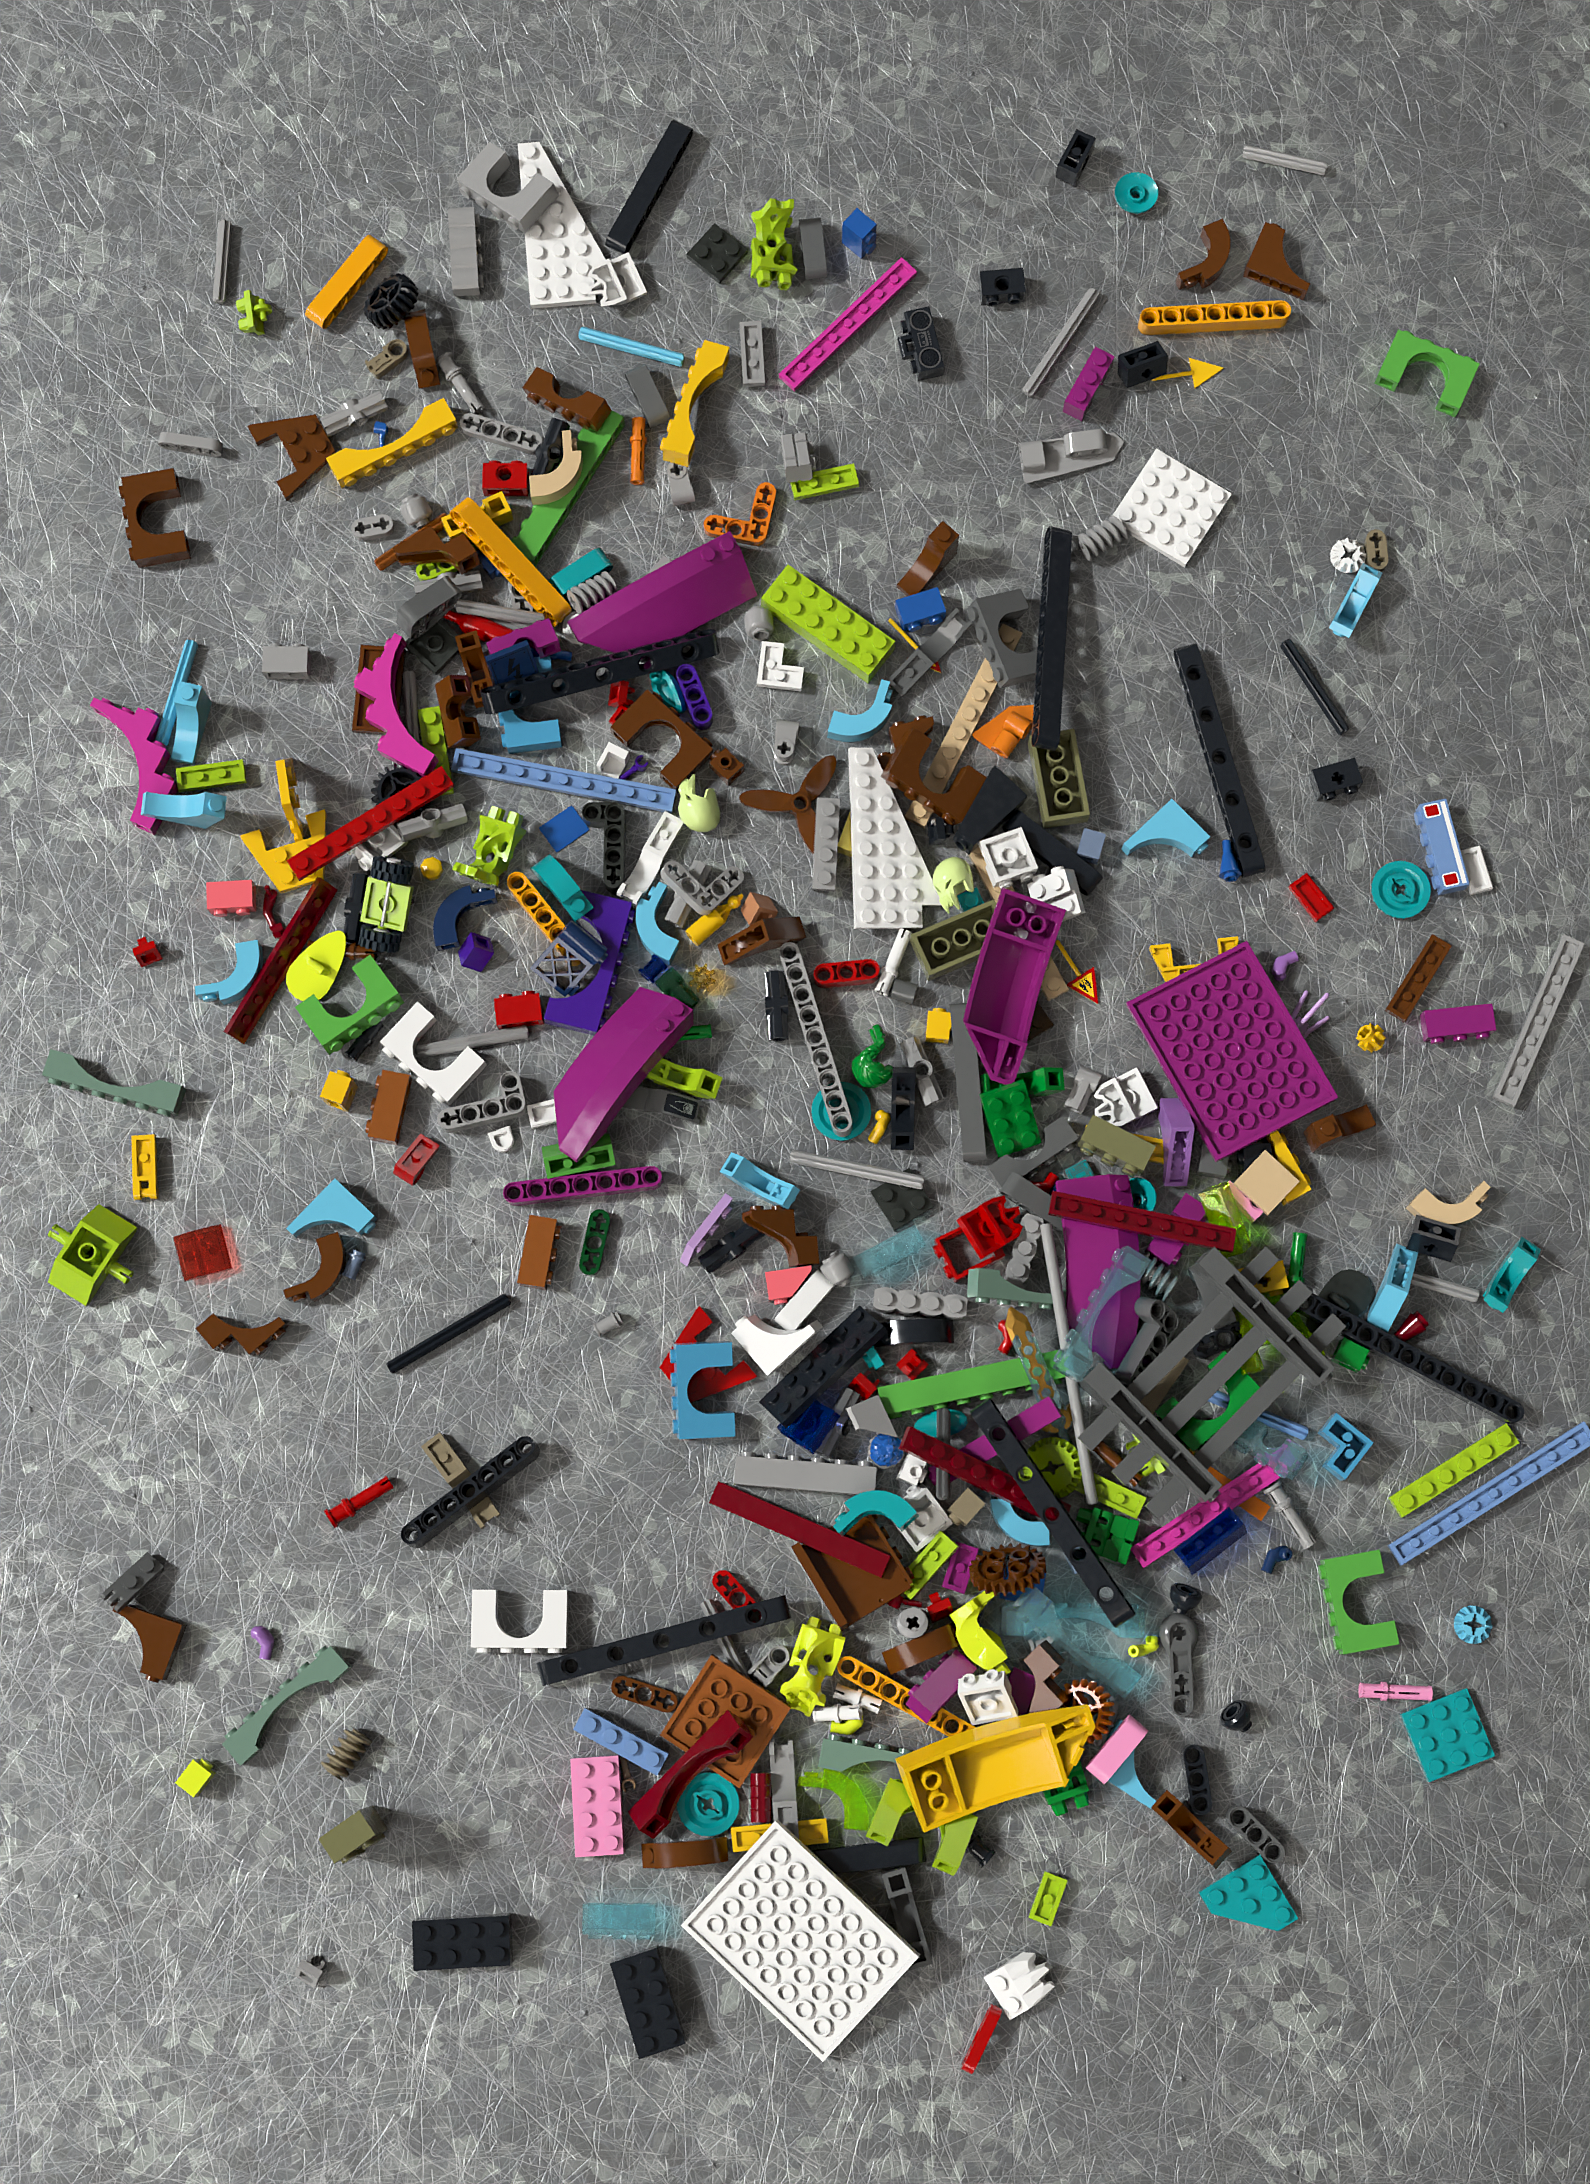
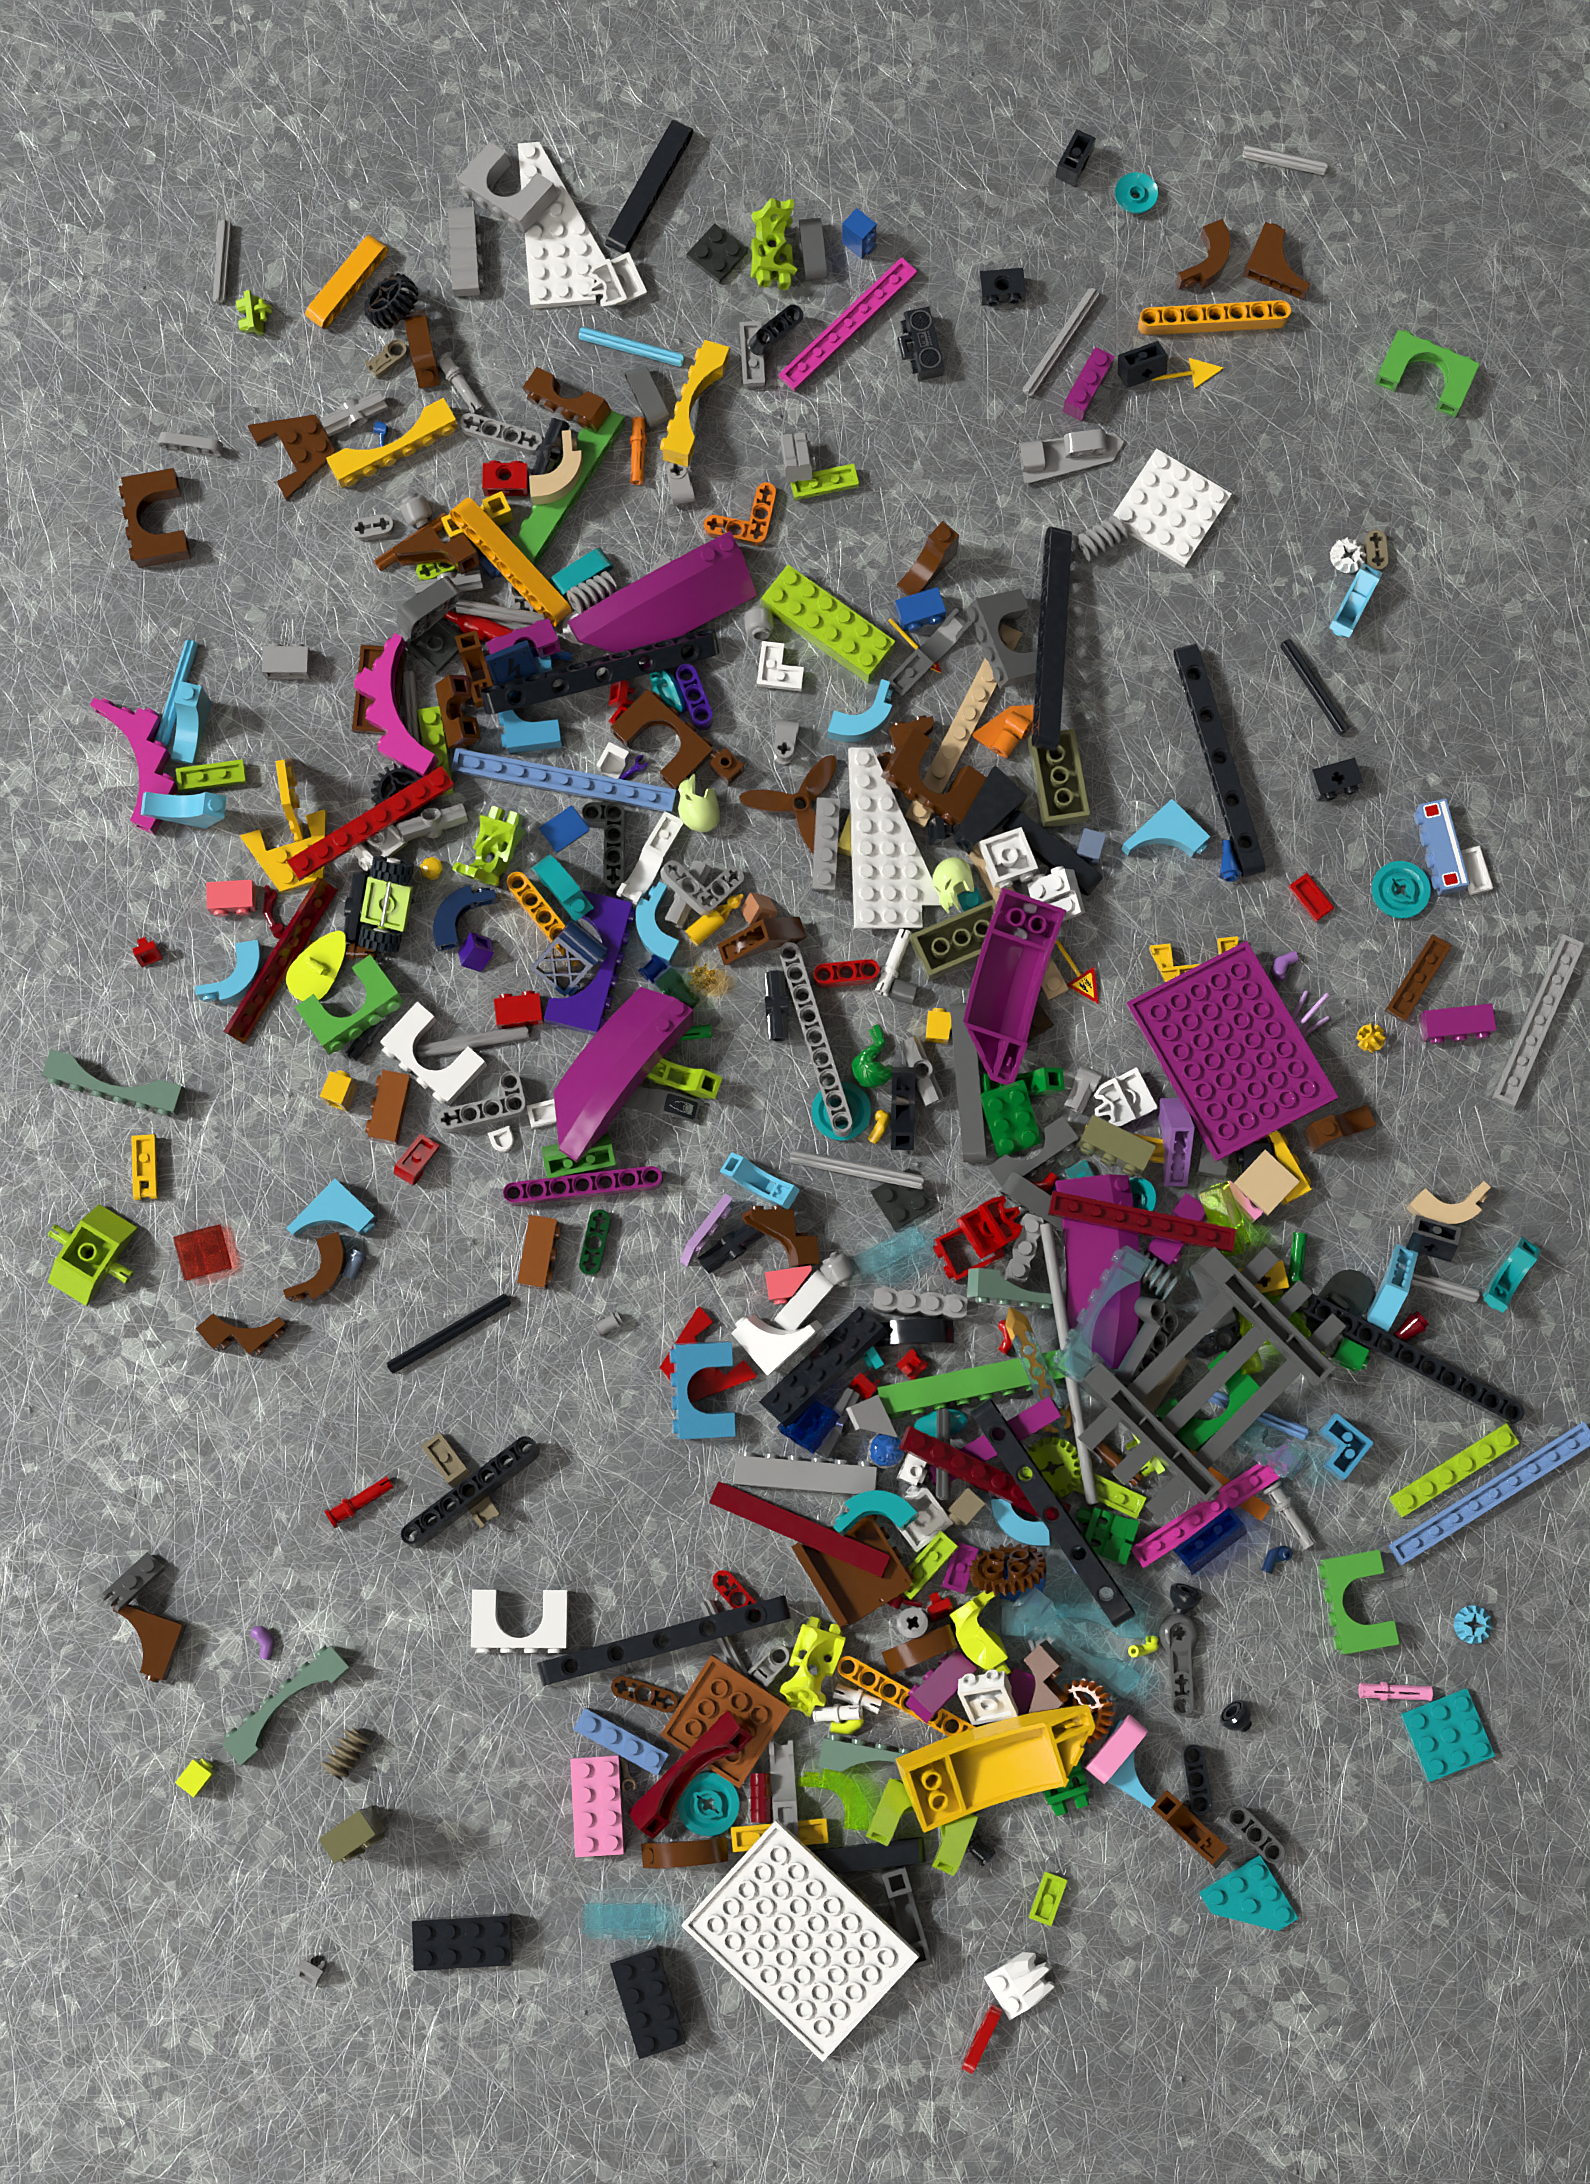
none -> black beam [748,304,804,356]

